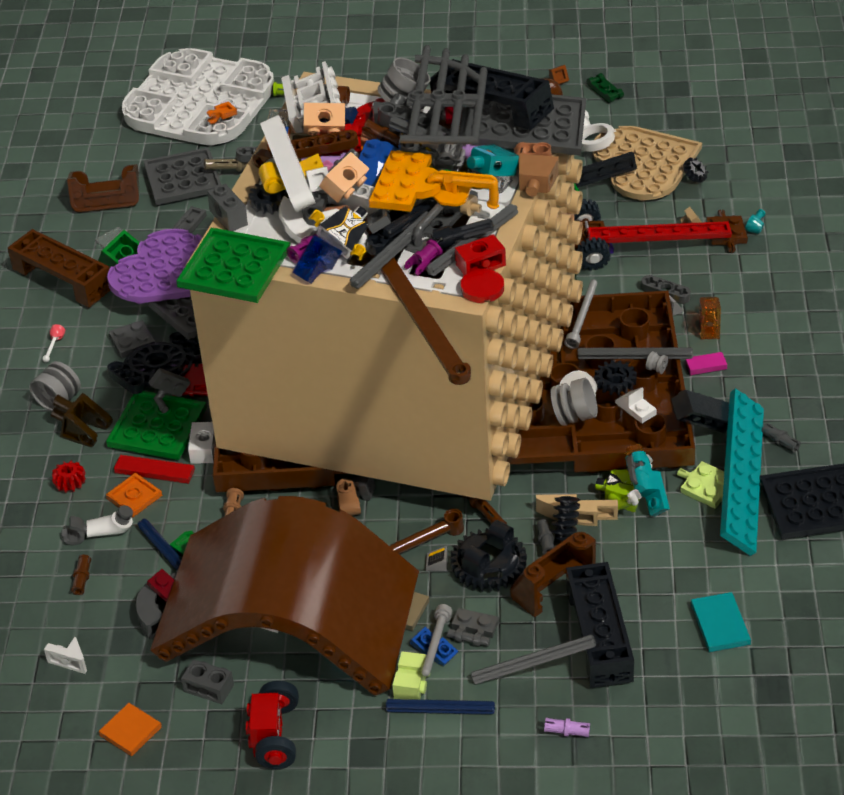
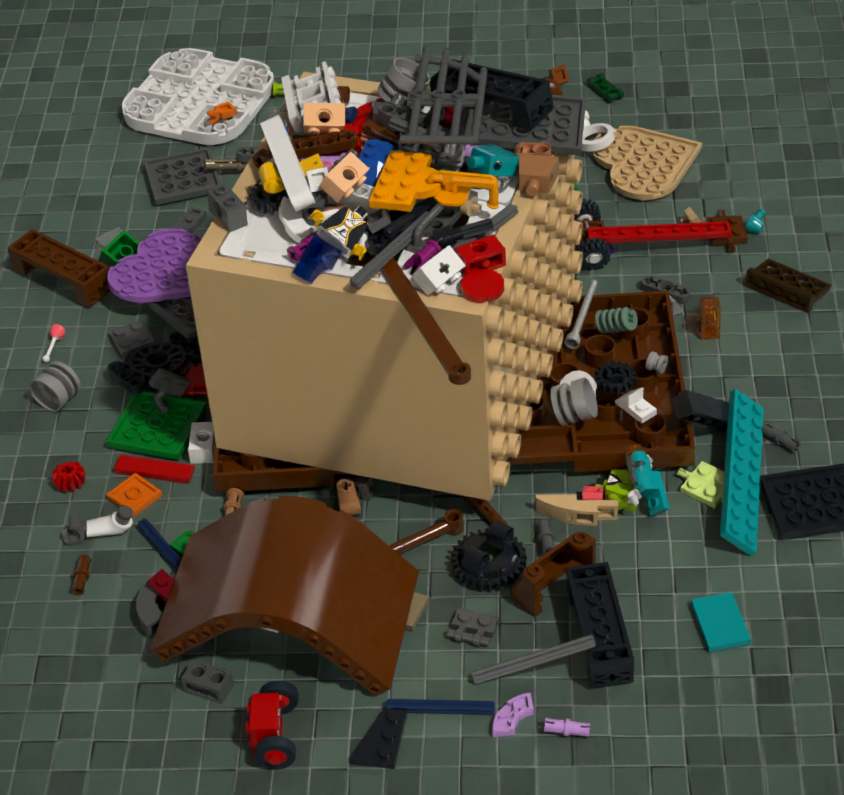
white slope [44,637,87,674] -> none
dark brown piece [51,393,113,447] -> none
reddish brown windscreen [67,164,139,212] -> none
orange tile [99,703,162,756] -> none
green plate [176,227,290,303] -> none
yellowish green brick [392,651,430,699] -> none
blue slope [410,627,458,666] -> none
light grey piece [421,604,452,677] -> none
slope [426,546,448,571] -> none
black piece [551,496,581,541] -> none
black plate [575,152,637,187] -> none
dark grey axle [578,347,693,359] -> none
black gear [683,157,709,183] -> none
dark pink tile [685,352,727,375] -> none
none -> black wing [350,708,407,769]
none -> white brick [411,245,466,296]
none -> lavender tile [492,692,534,737]
none -> coral tile [582,486,604,500]
none -> sand green piece [595,307,638,334]
none -> dark brown fence [744,258,832,313]

